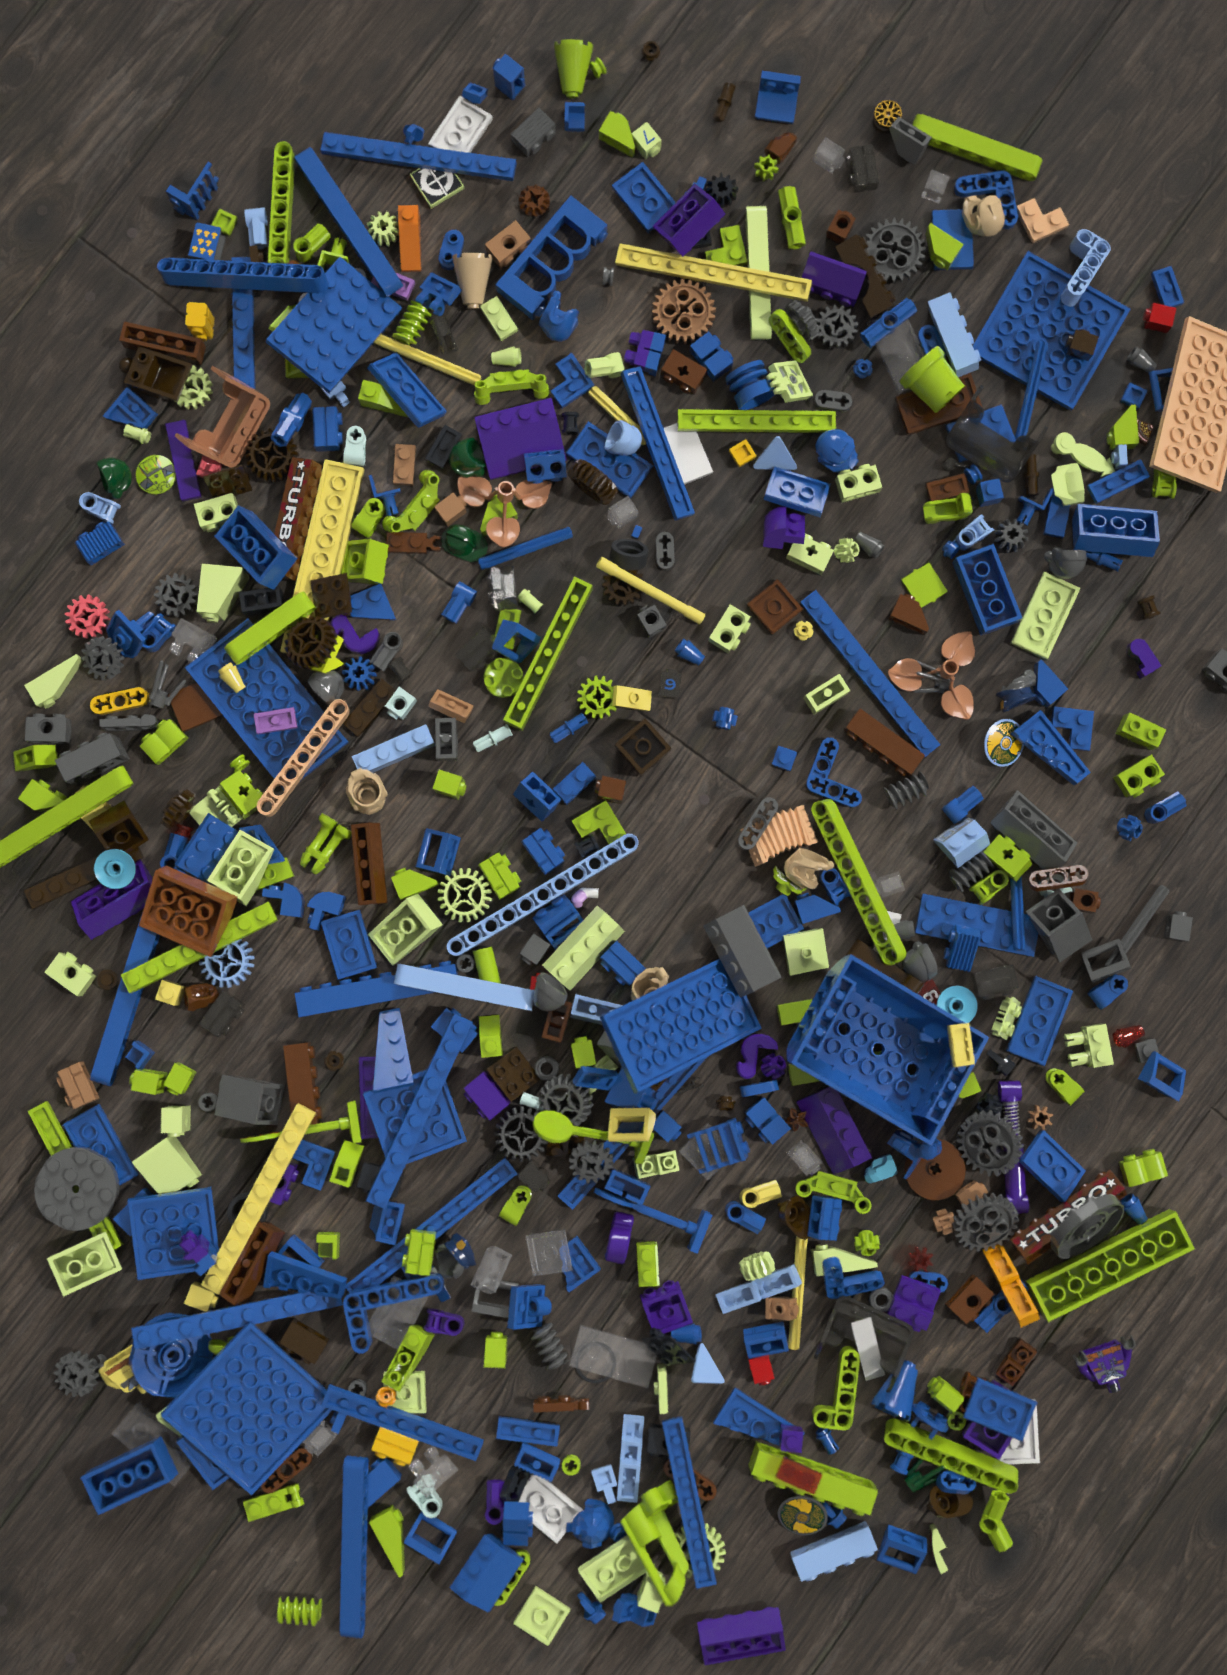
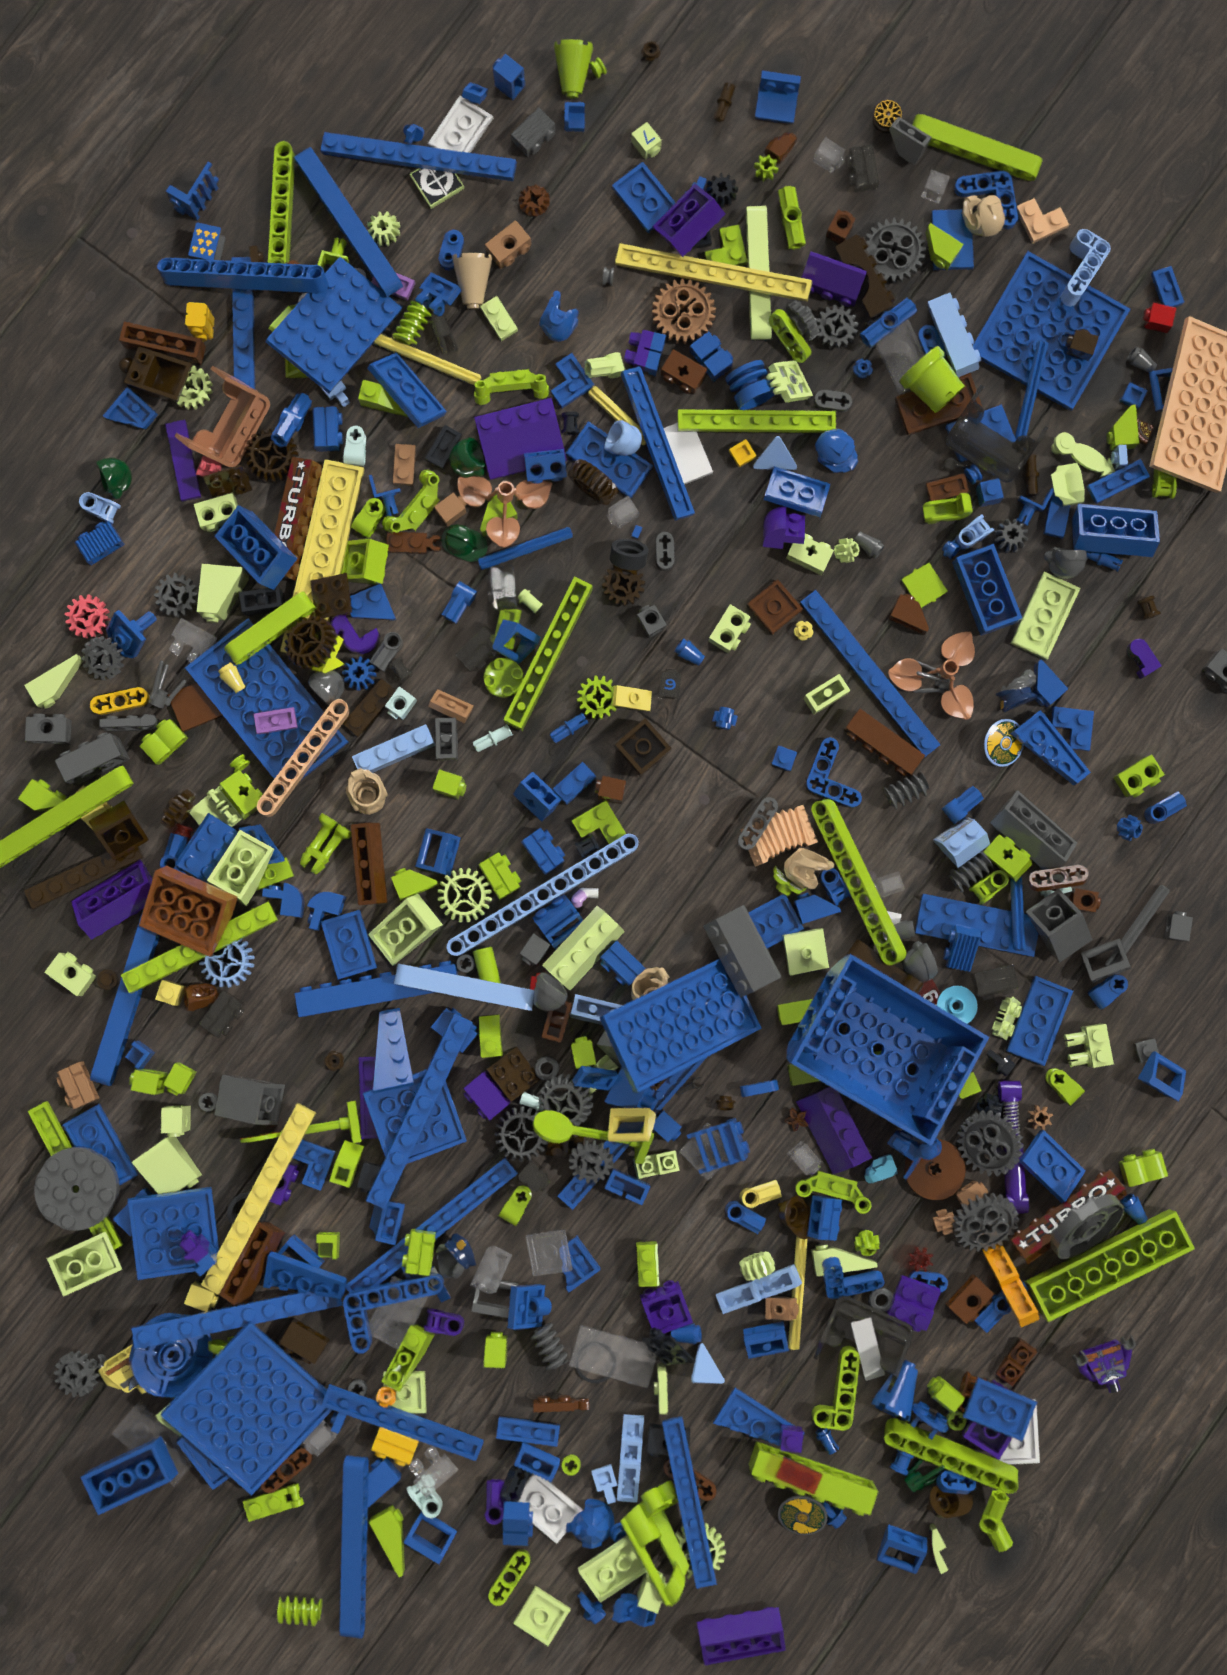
lime slope [13,745,58,771] -> none
medium azure dish [94,849,136,889] -> none
yellowish green pin [124,424,151,444] -> none
lime dish [136,455,176,495] -> none
blue piece [142,613,177,652] -> none
lime tile [211,209,238,236] -> none
light blue piece [245,207,268,250] -> none
reddish brown brick [283,1042,322,1125] -> none
lime piece [293,223,331,263] -> none
orange slope [398,205,421,272] -> none
blue slope [450,1533,524,1612] -> none
yellowish green cone [491,347,521,367] -> none
blue fence [496,196,608,320] -> none
blue piece [594,1188,713,1254] -> none
light yellow piece [596,557,705,625] -> none
lime slope [599,111,635,158] -> none
dark purple animal [604,1211,634,1264] -> none
dark purple animal [736,1034,778,1079] -> none
blue piece [745,1096,791,1145] -> none
red brick [747,1355,775,1386] -> none
dark purple gear [761,1053,786,1080] -> none
light blue brick [790,1521,878,1581] -> none
yellowish green brick [835,464,882,502] -> none
light yellow plate [947,1023,975,1067] -> none
clear red cone [1112,1025,1145,1048] -> none
lime brick [1115,713,1166,750] -> none

